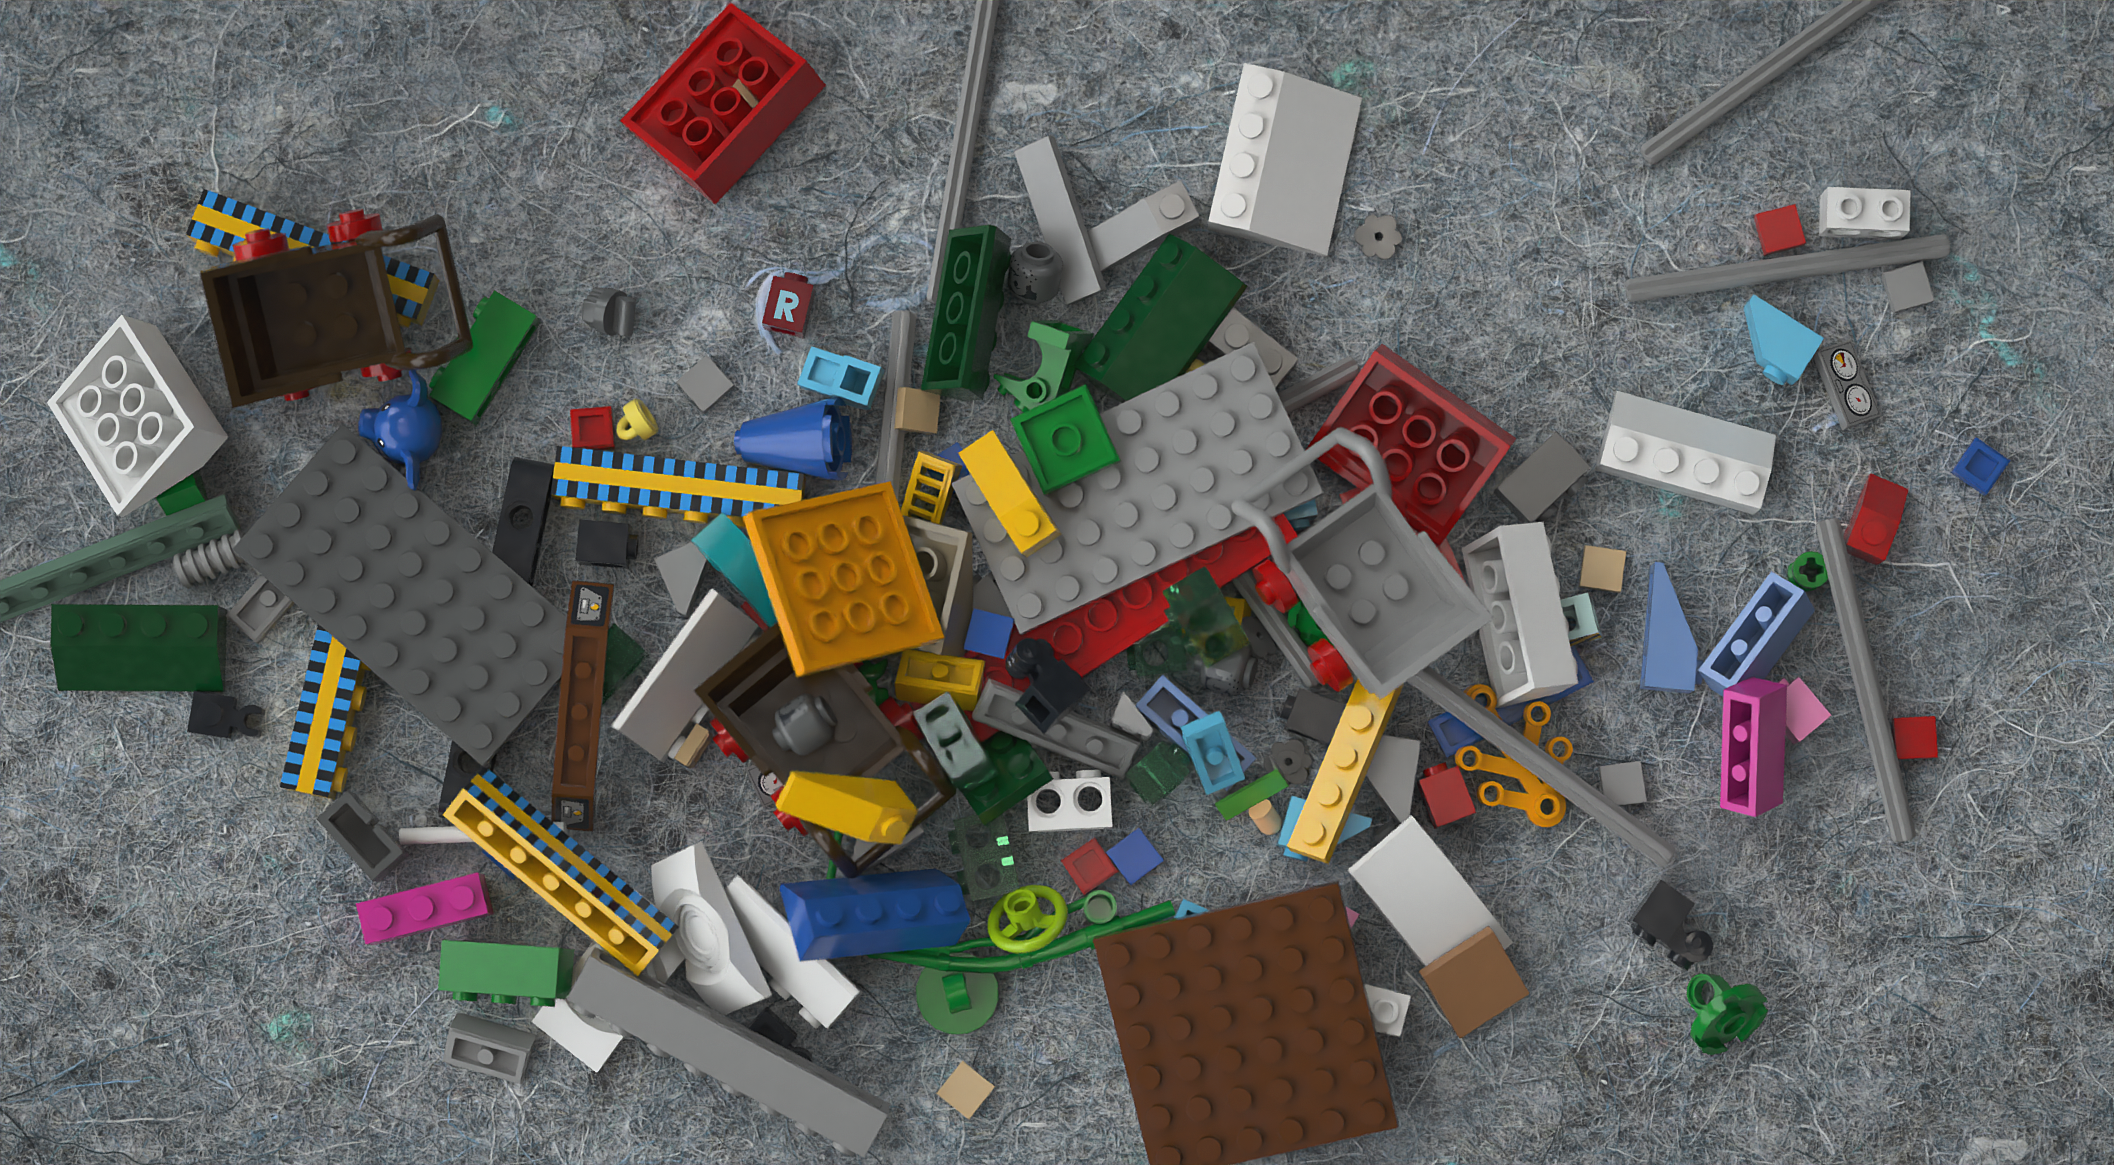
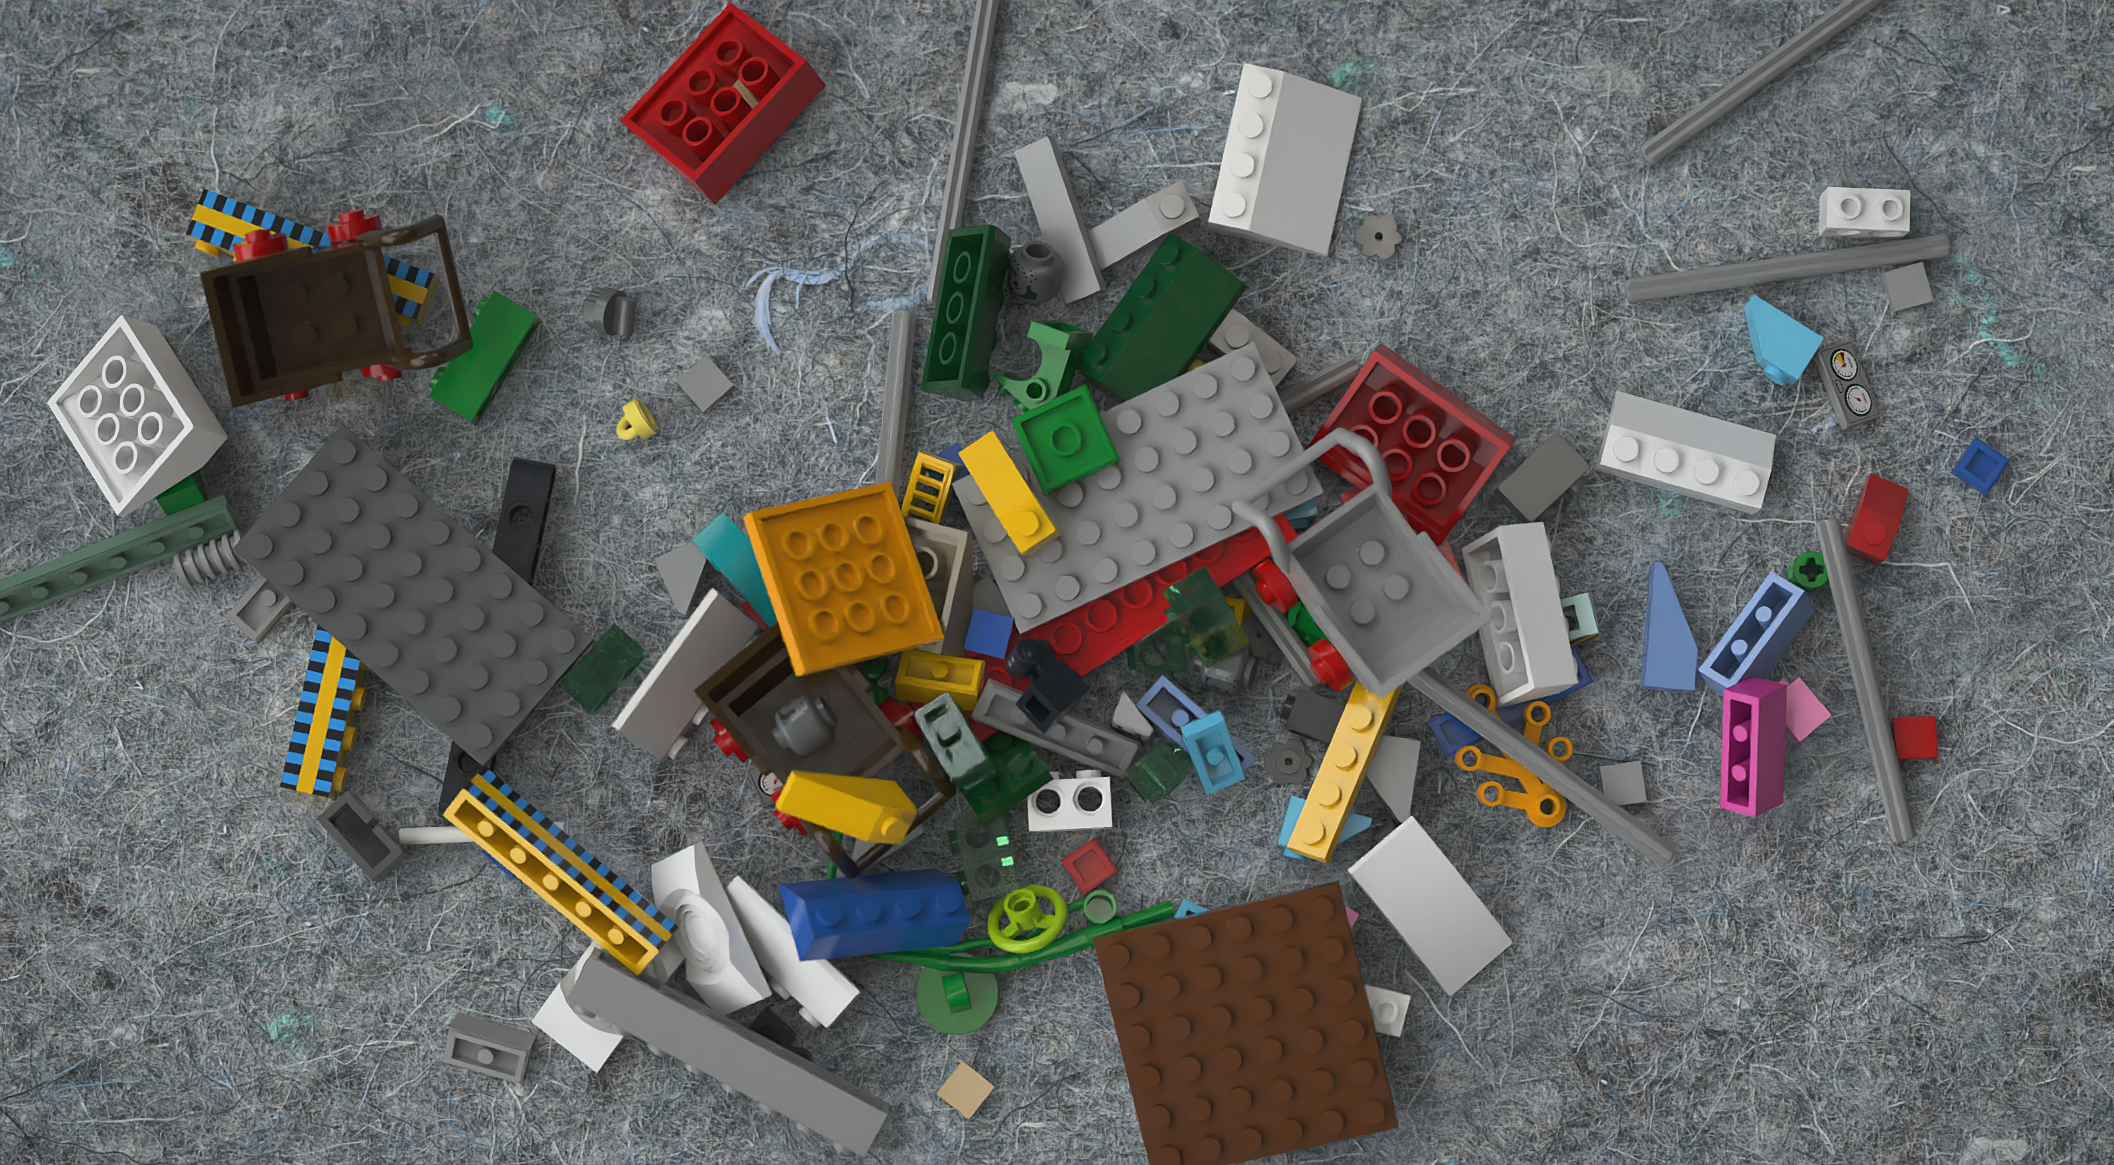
dark green slope [50,604,227,692] -> none
black plate [187,691,265,739] -> none
dark pink brick [356,872,494,945] -> none
blue piece [358,370,442,491] -> none
green brick [438,940,575,1007] -> none
brick [551,446,806,529] -> none
reddish brown slope [551,580,614,832] -> none
red tile [570,406,615,450] -> none
black brick [575,519,639,569] -> none
tan tile [674,723,713,769] -> none
blue cone [734,397,852,480] -> none
dark red brick [762,272,816,339] -> none
medium azure brick [797,346,885,410] -> none
tan tile [894,387,941,434] -> none
blue tile [1106,828,1164,886] -> none
bright green piece [1210,756,1289,835] -> none
red brick [1416,762,1476,829] -> none
medium nougat tile [1418,926,1530,1039] -> none
tan tile [1578,545,1627,593] -> none
black brick [1628,880,1713,971] -> none
green tile [1686,974,1768,1055] -> none
red tile [1753,204,1806,256] -> none

